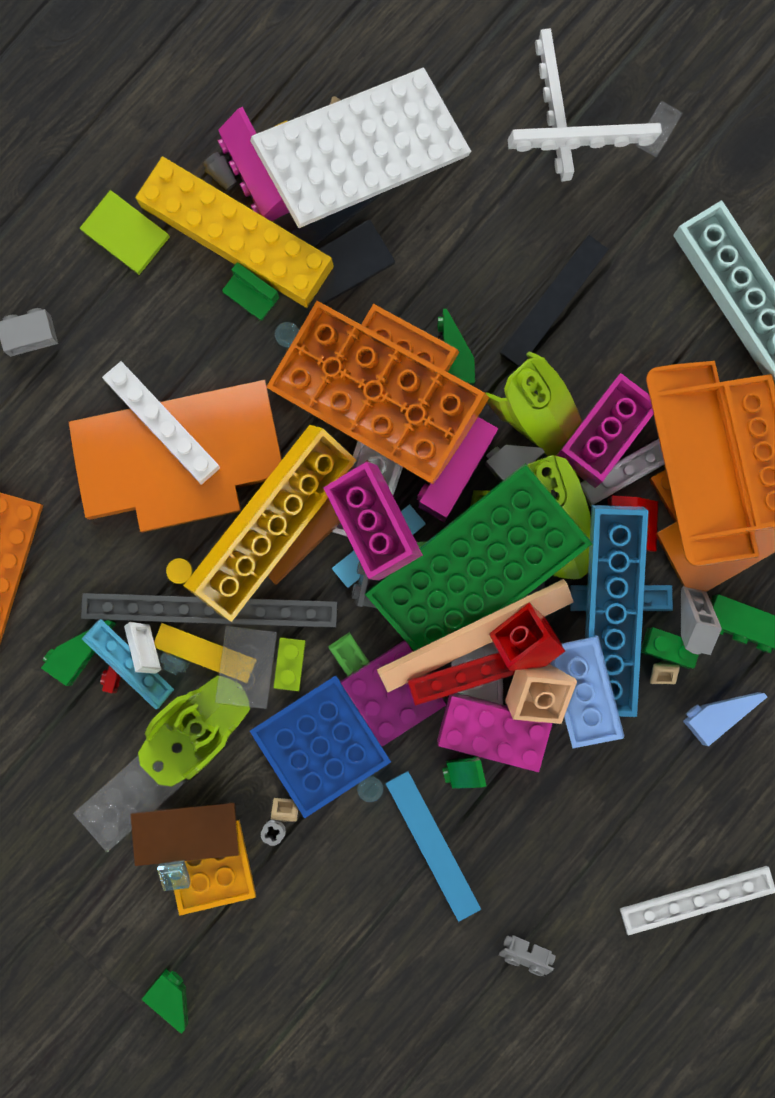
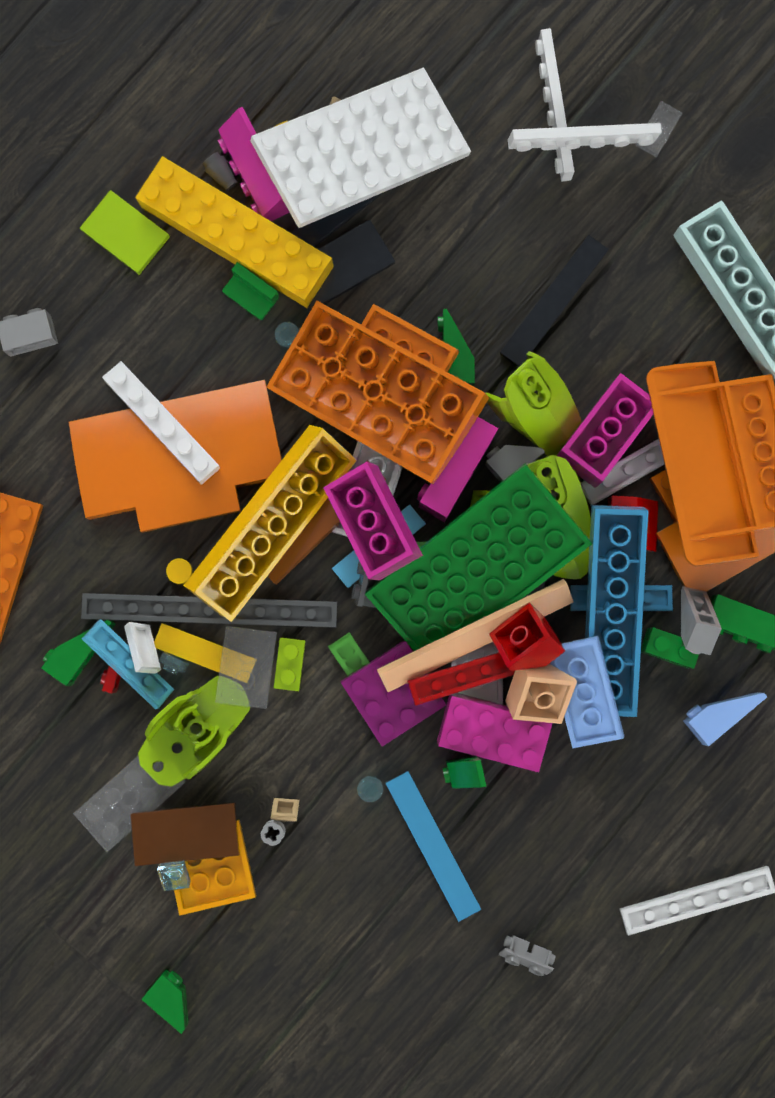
blue plate [250,675,391,818] -> none
tan slope [650,661,680,684] -> none

